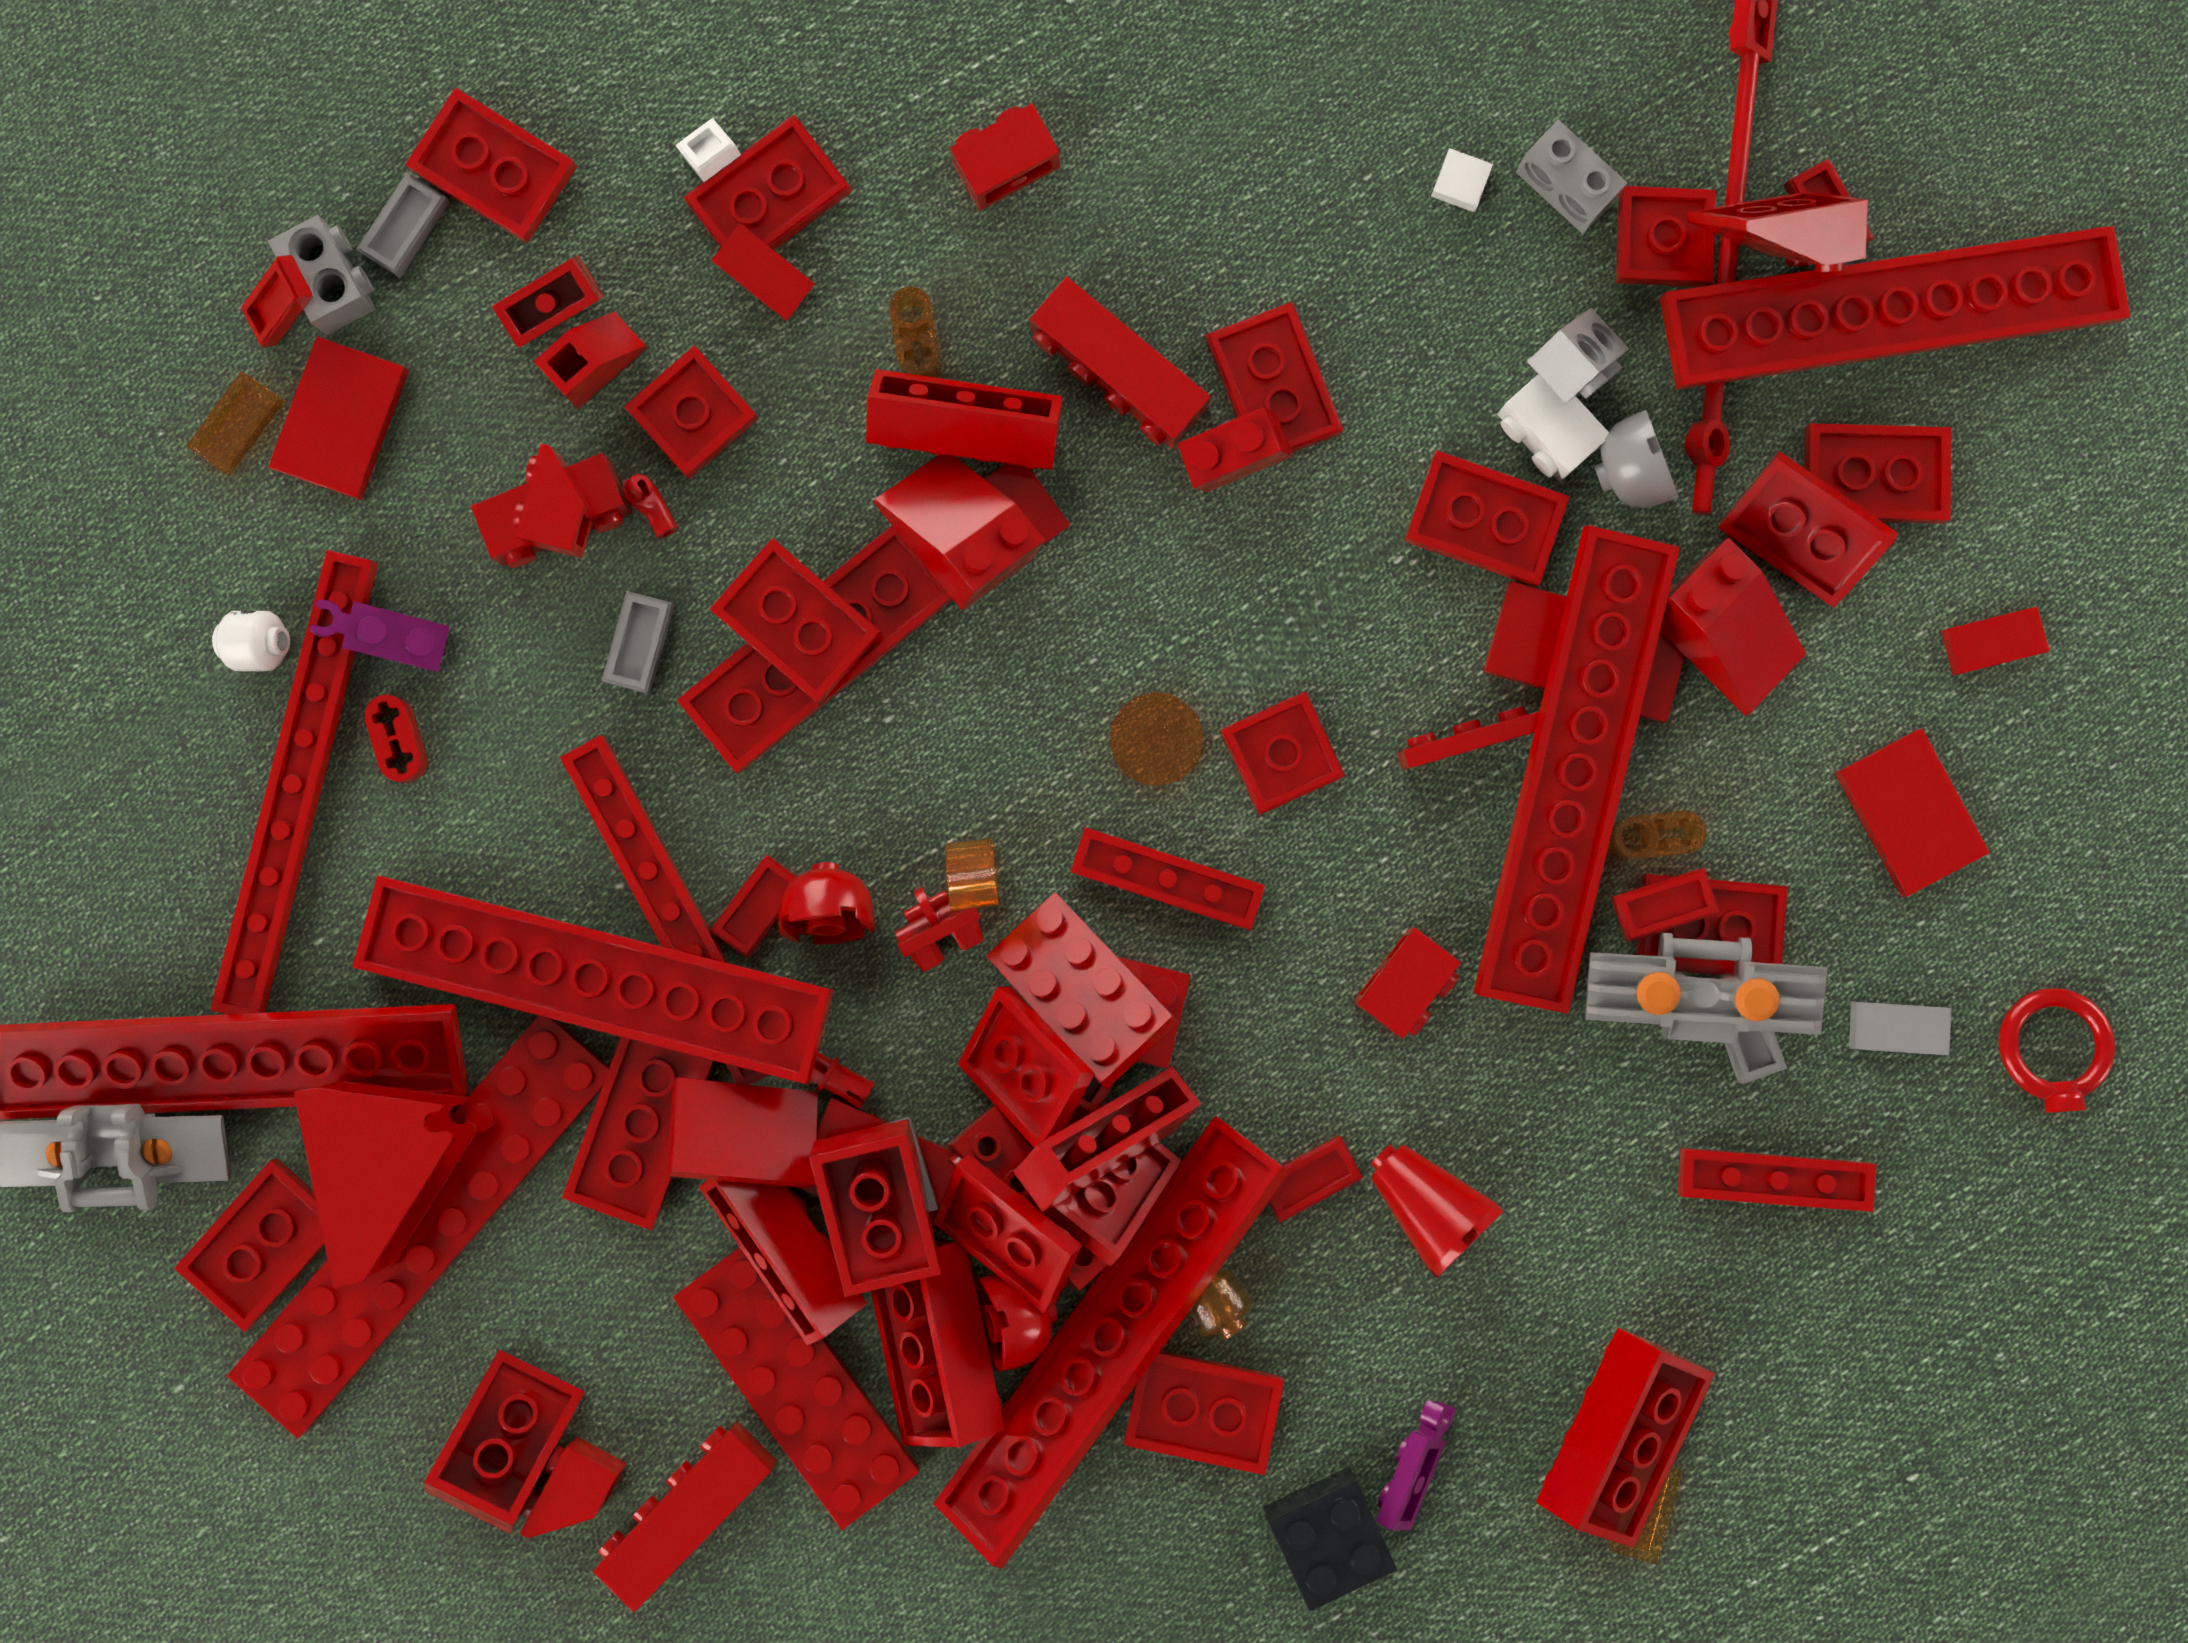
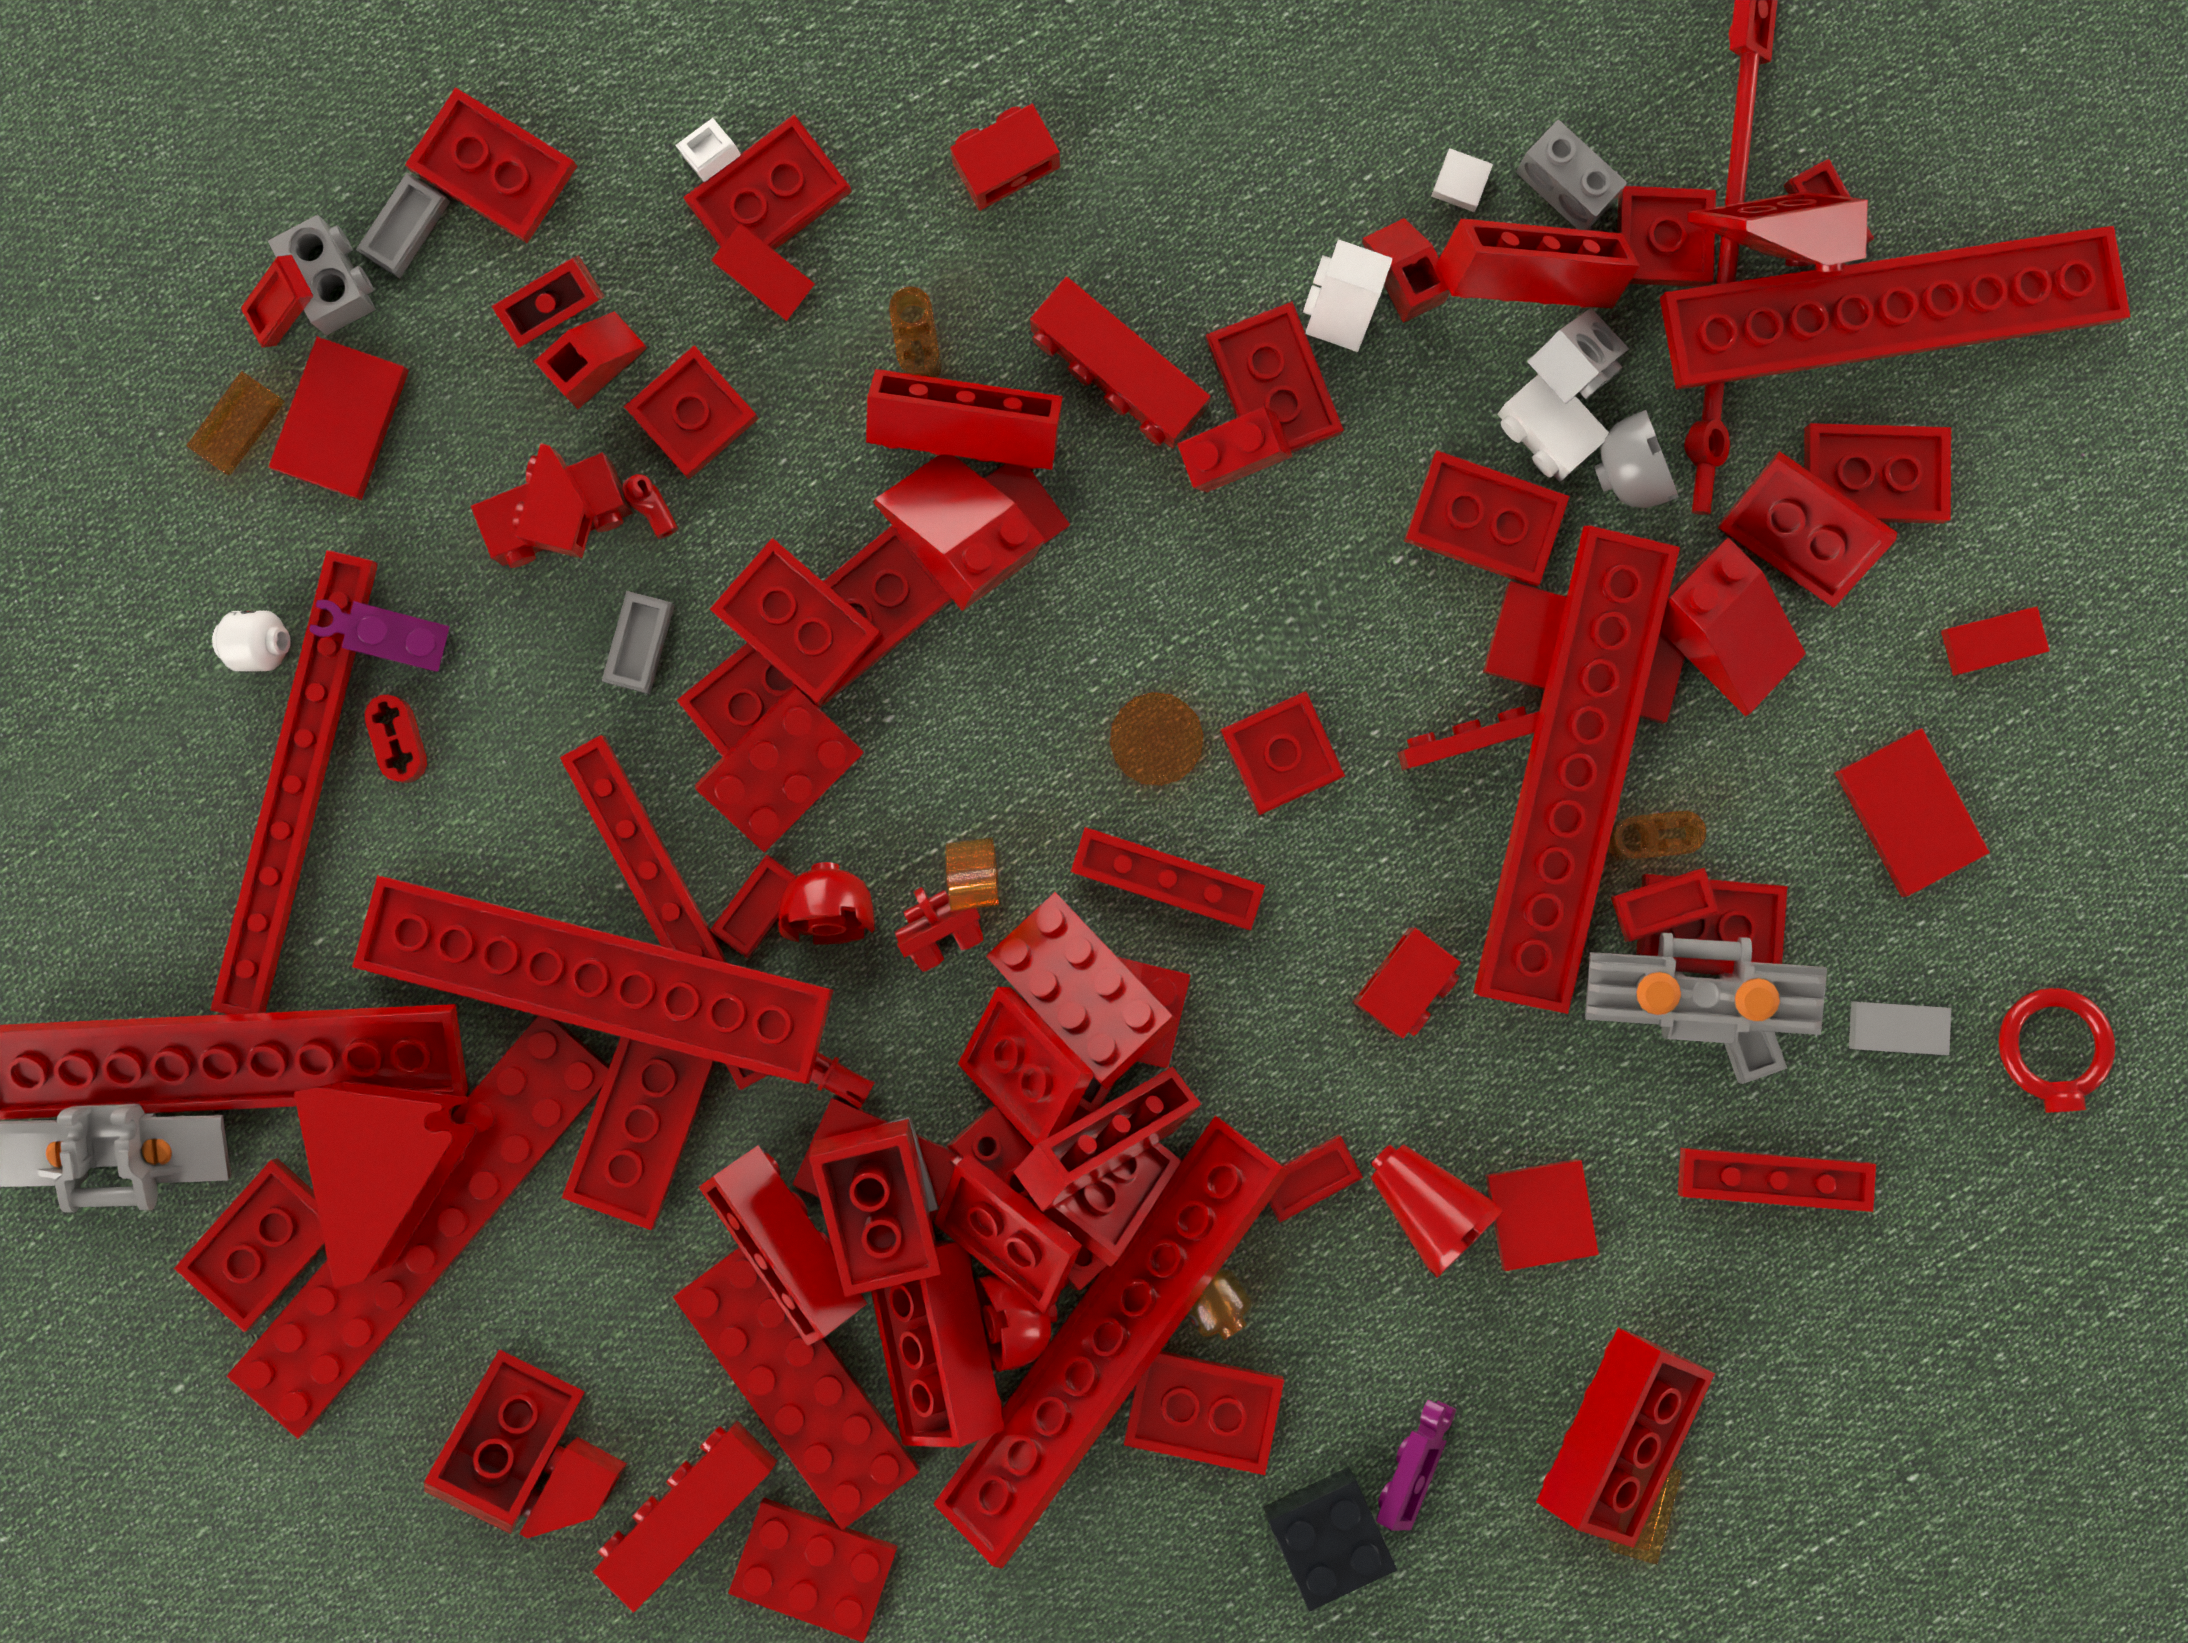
red tile [668,1077,818,1189] -> none
none -> red plate [694,685,864,853]
none -> red plate [728,1497,898,1643]
none -> white brick [1303,239,1393,352]
none -> red slope [1362,218,1450,323]
none -> red brick [1437,218,1640,309]
none -> red tile [1485,1159,1599,1271]

